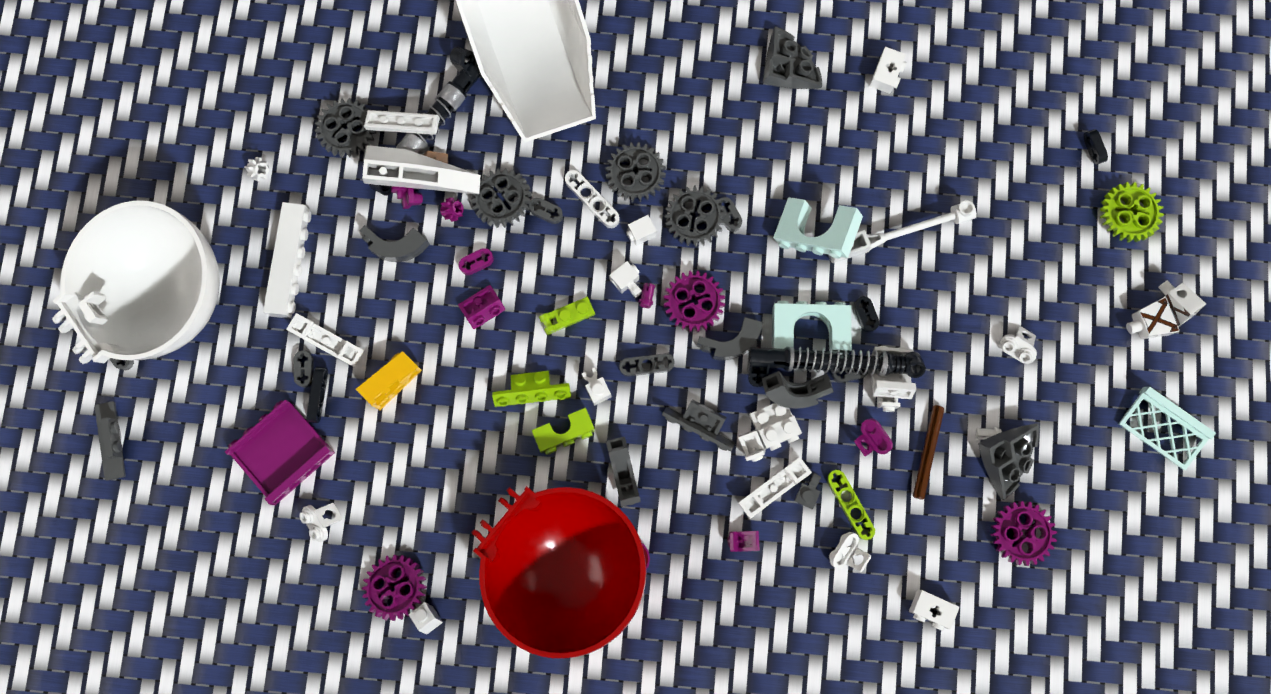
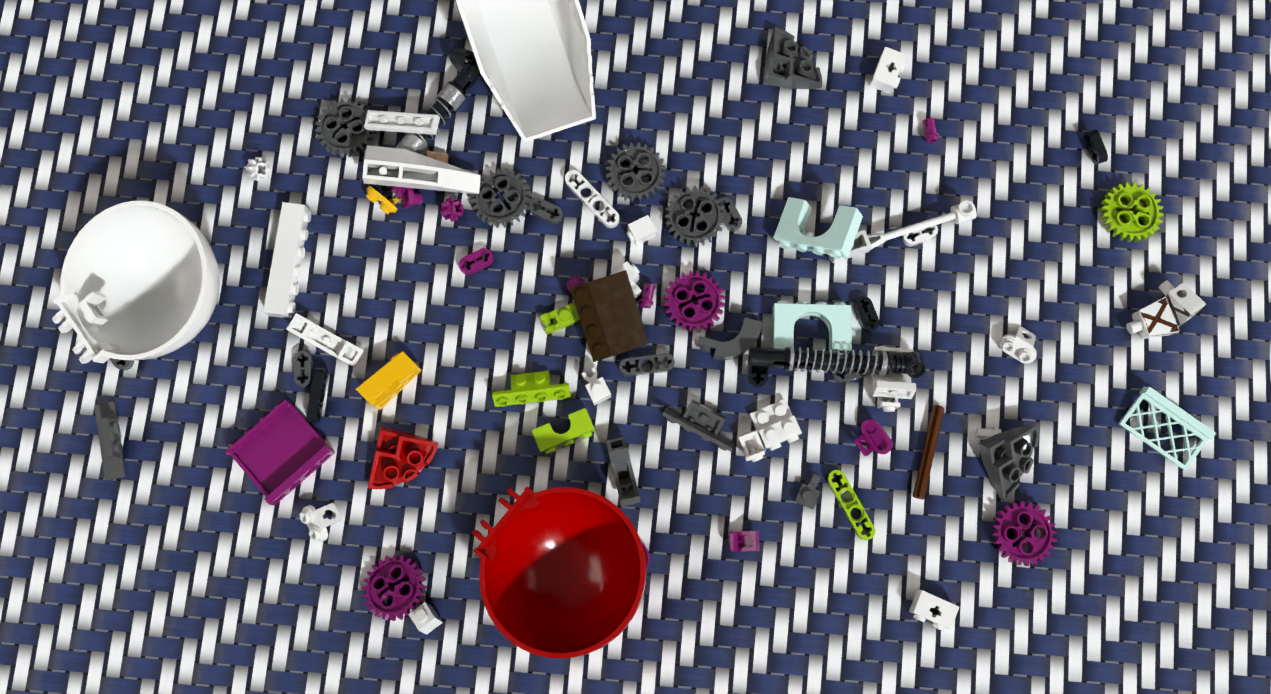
dark grey arch [359,225,430,262] -> none
magenta bracket [458,285,505,329] -> none
white slope [738,457,812,519] -> none
dark grey arch [762,371,834,408] -> none
white bracket [829,532,871,572] -> none
none -> yellow bracket [366,186,400,215]
none -> red brick [368,427,439,489]
none -> magenta plate [566,276,585,294]
none -> dark brown slope [570,270,649,362]
none -> white beam [902,225,938,247]
none -> magenta pin [922,118,939,143]

